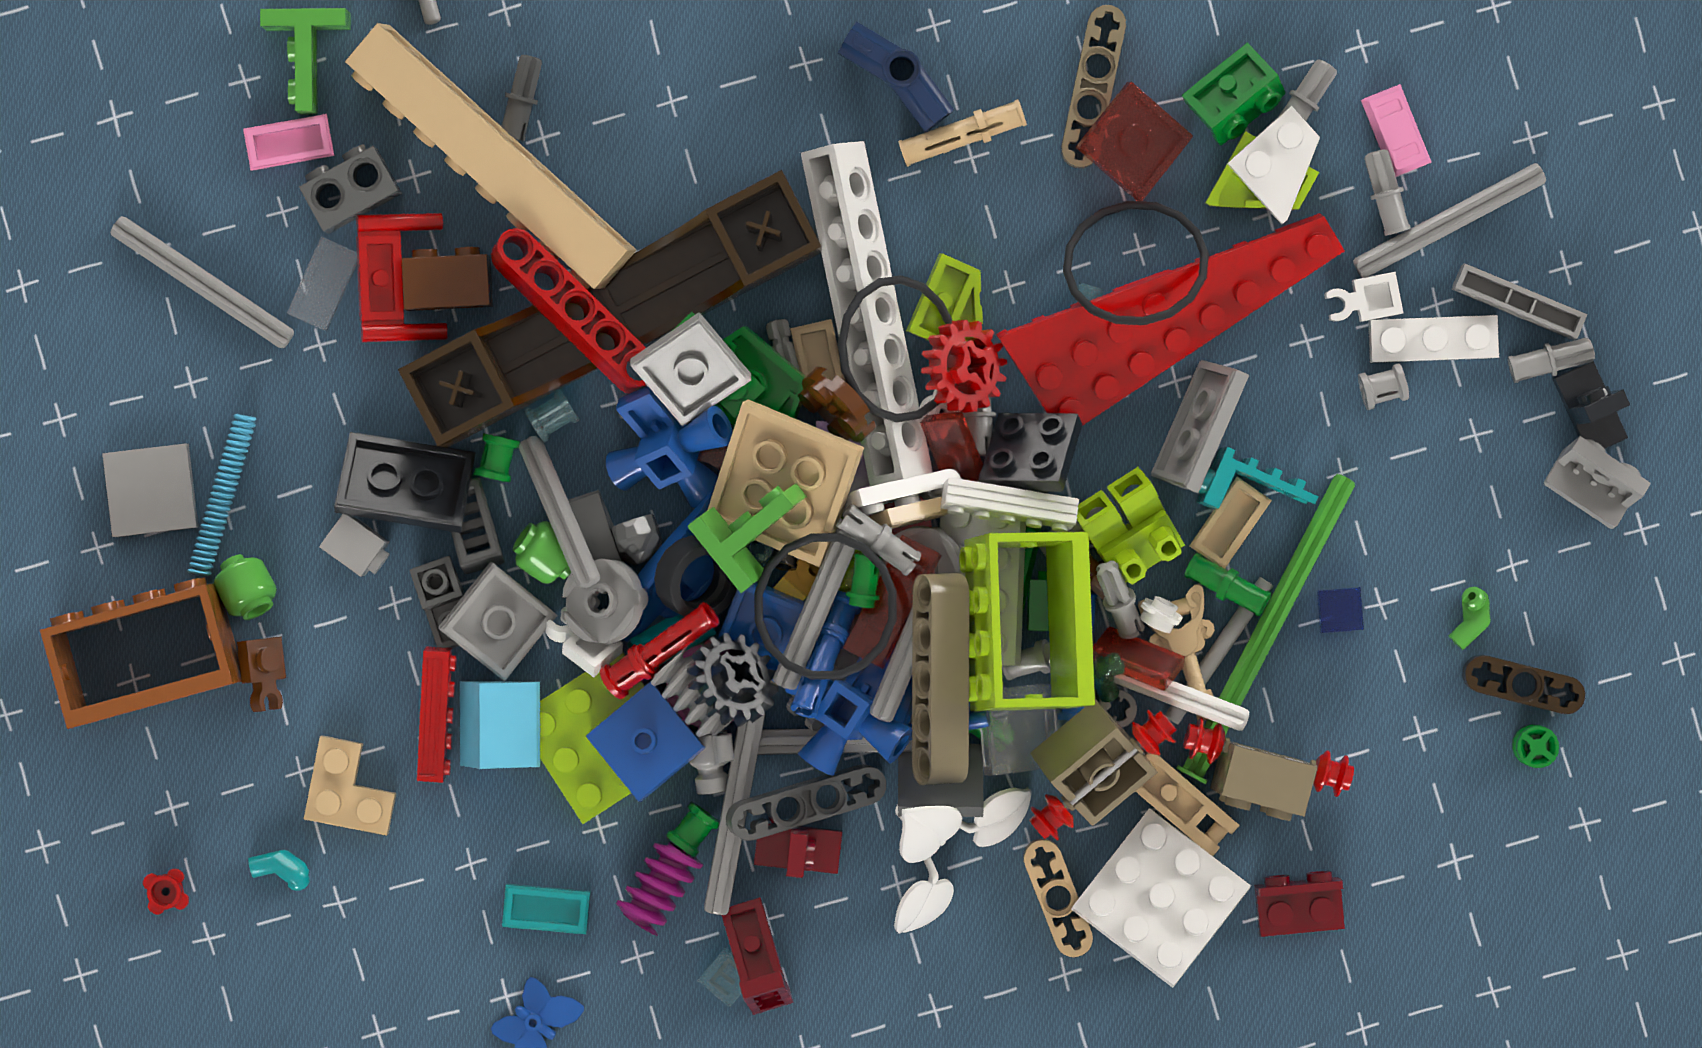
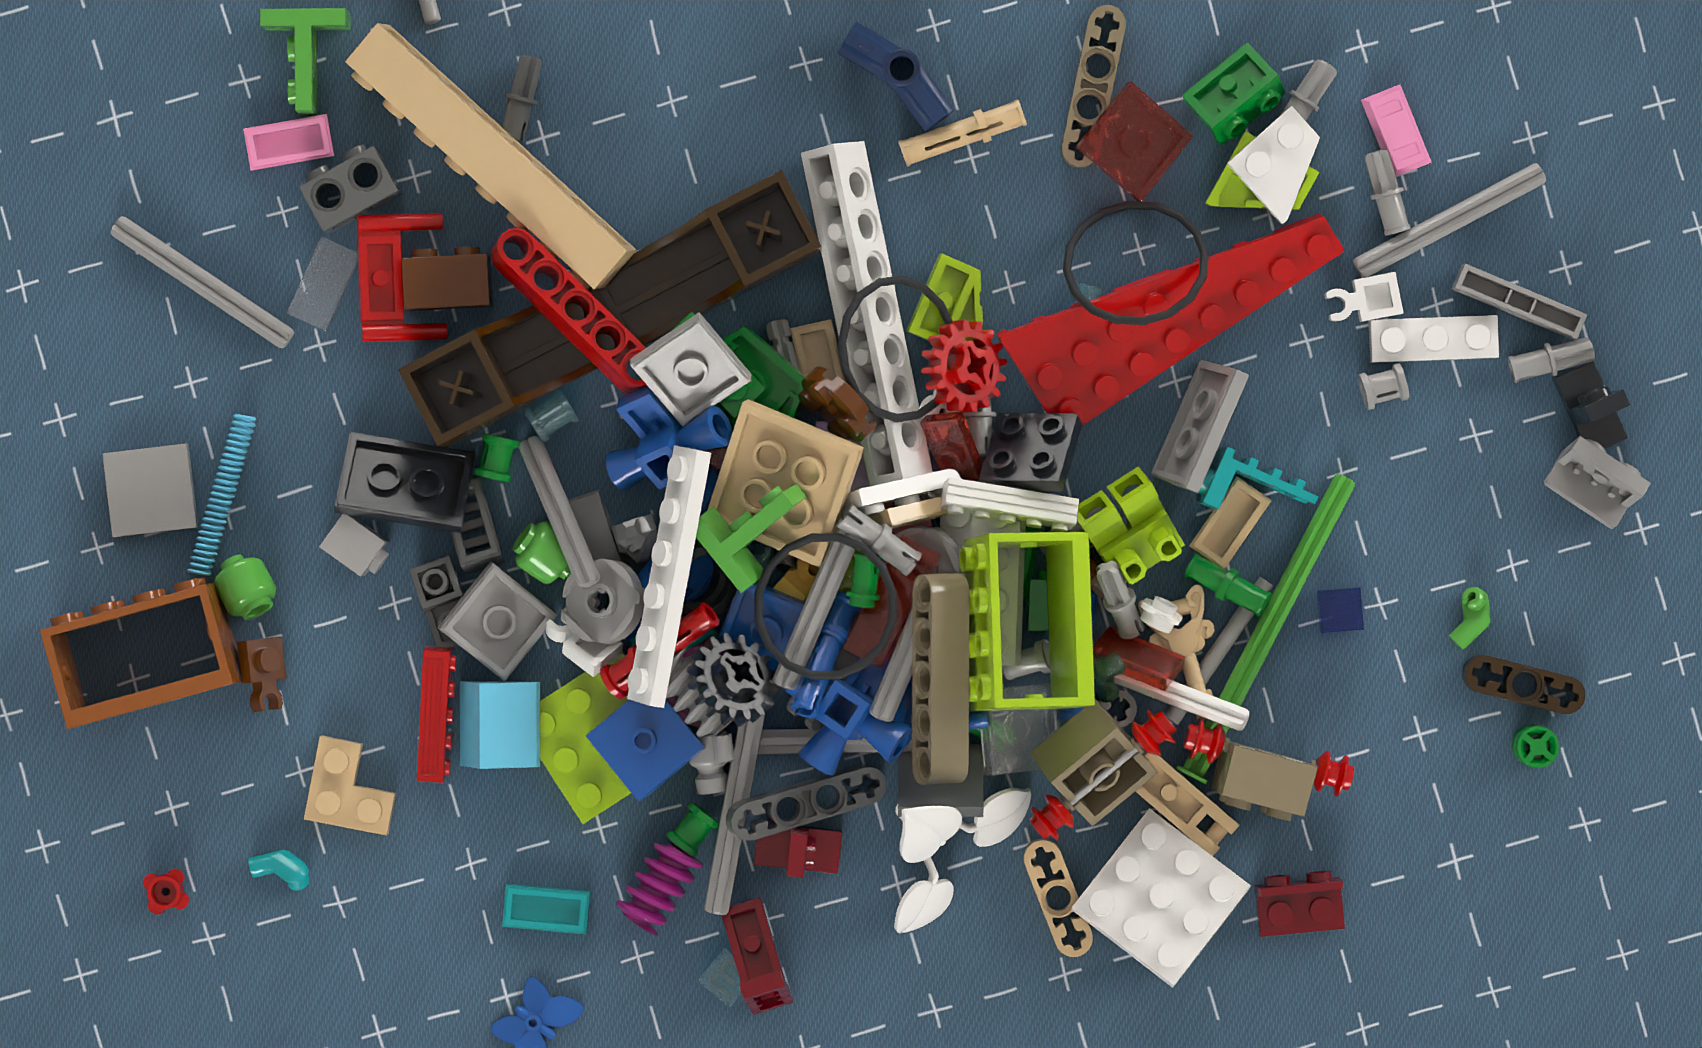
none -> white plate [627,445,711,708]

